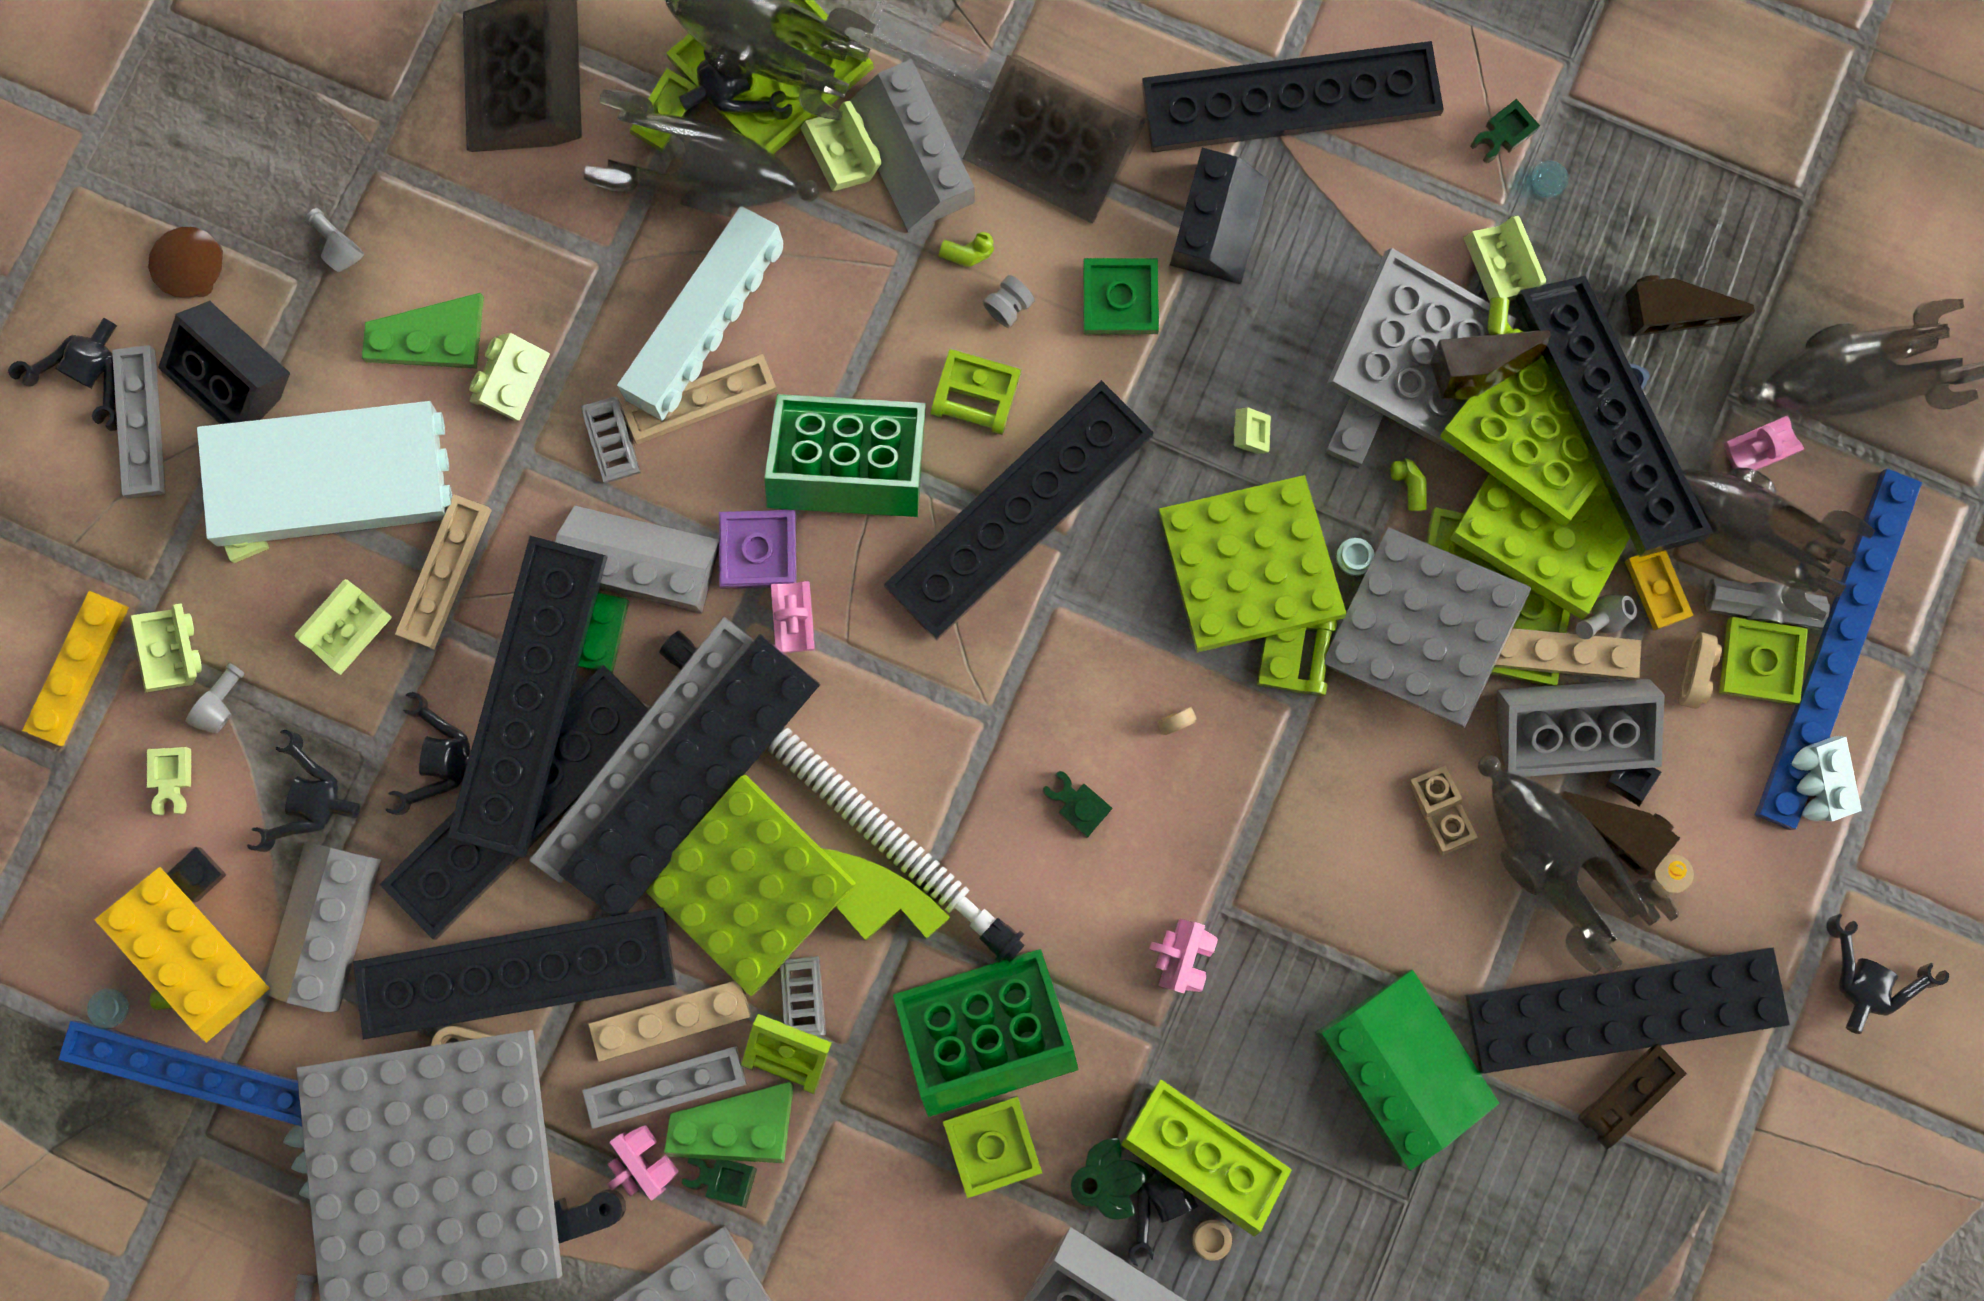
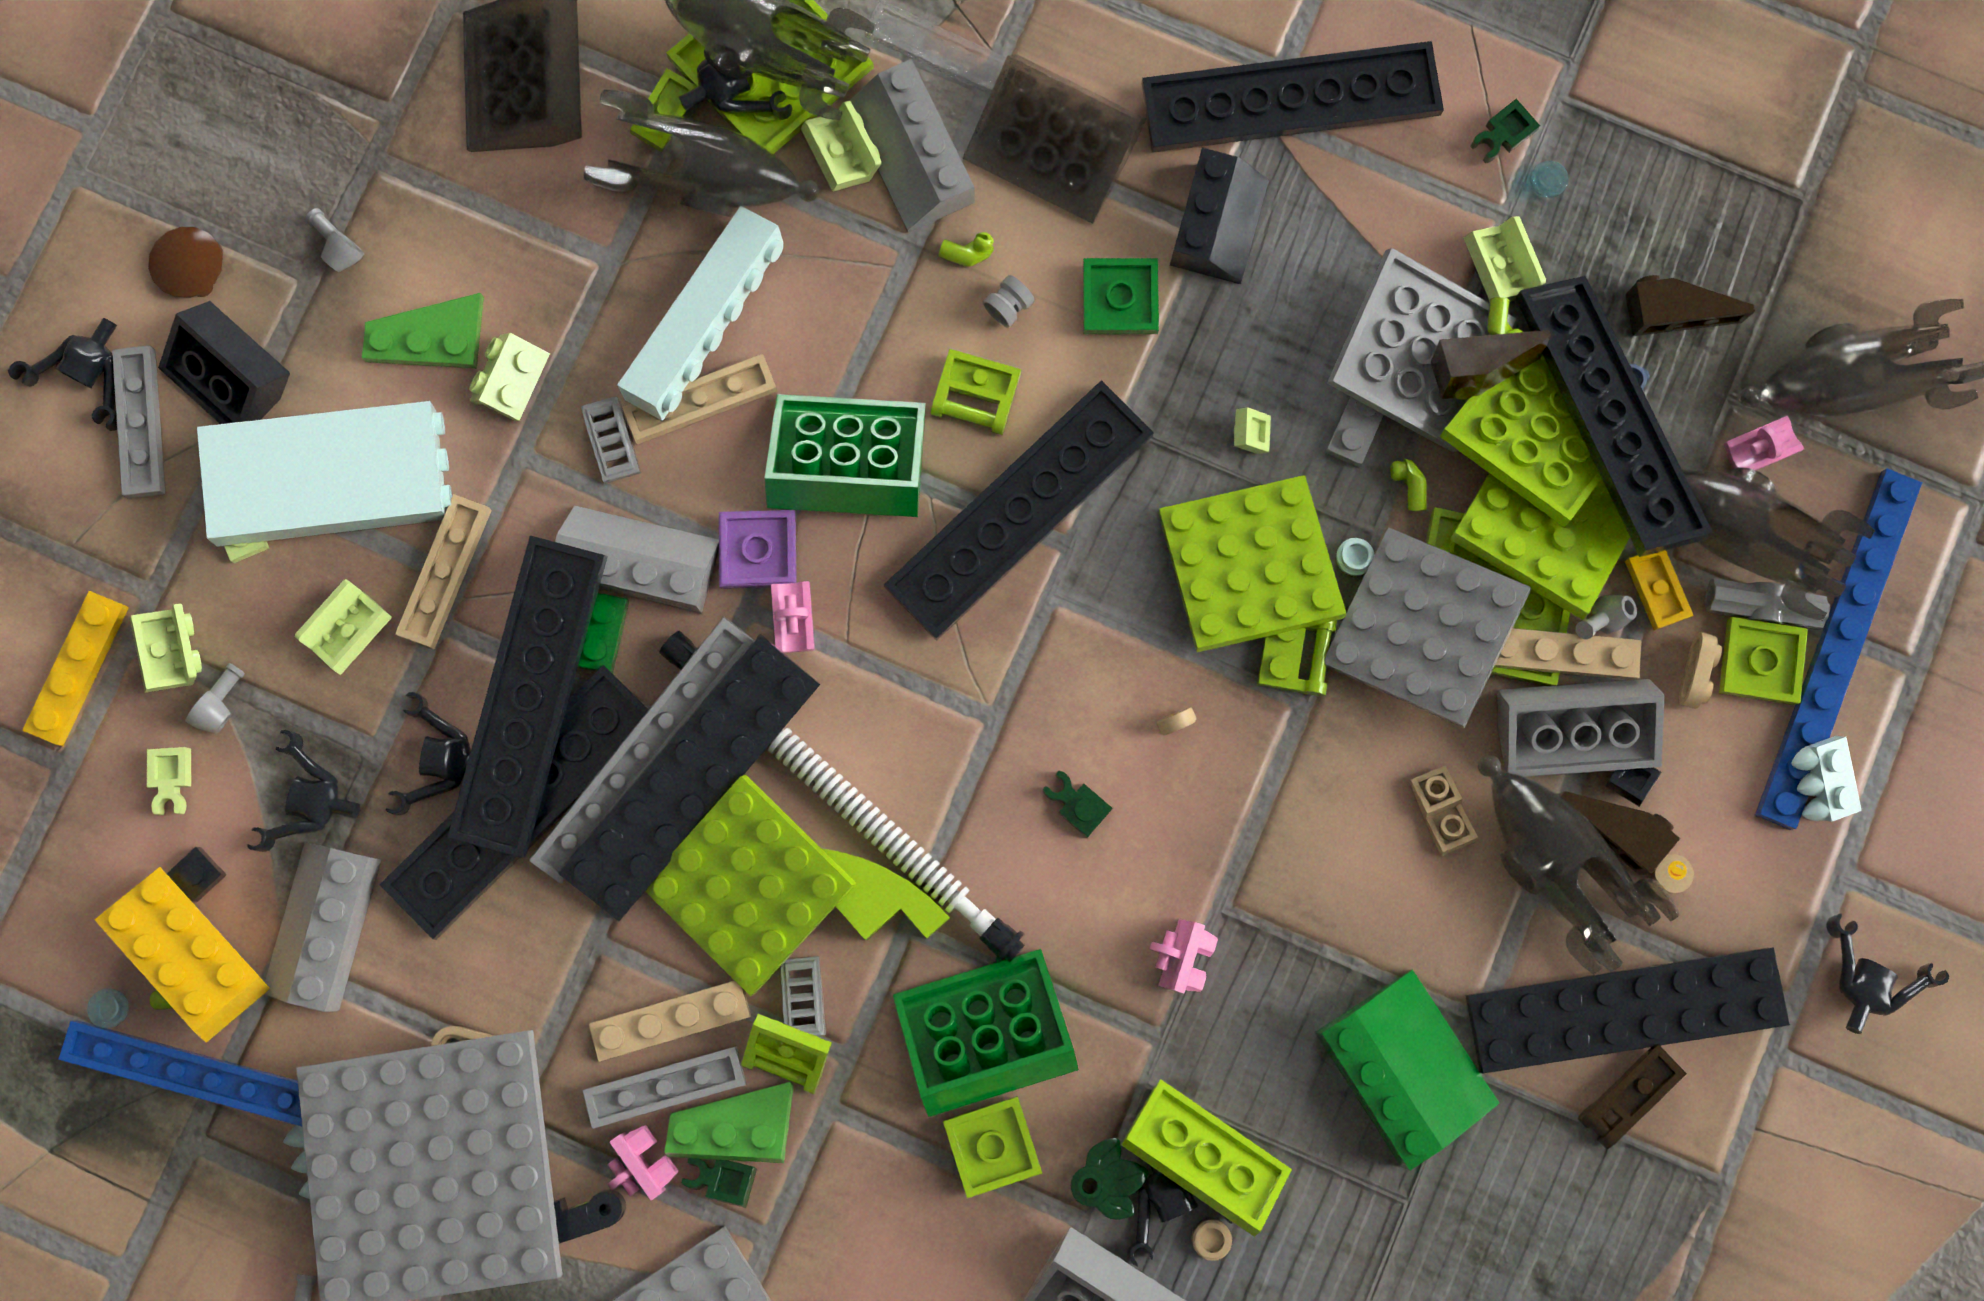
black plate [353,907,677,1040] -> none

